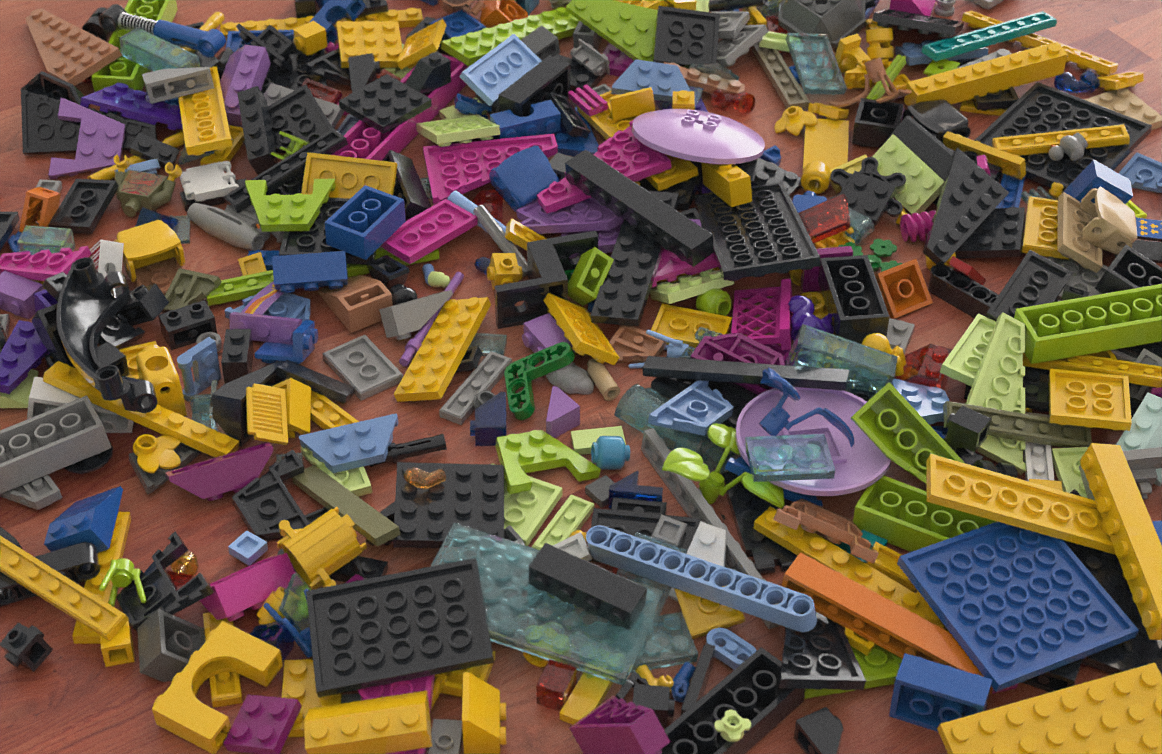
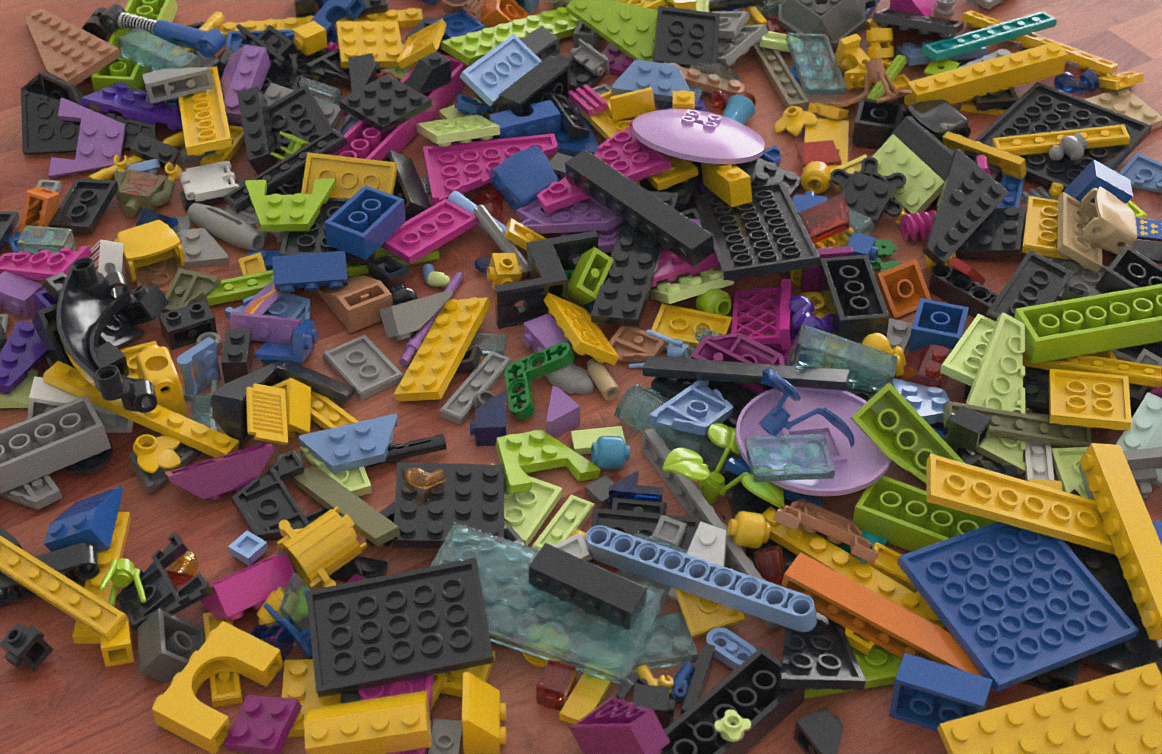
none -> light grey wing [181,228,229,269]
none -> clear light blue tile [299,77,342,105]
none -> dark azure plant [722,95,755,125]
none -> yellow head [727,511,770,549]
none -> clear red brick [754,546,787,586]
none -> clear red piece [795,140,842,168]
none -> blue brick [847,232,878,264]
none -> blue brick [908,298,969,359]

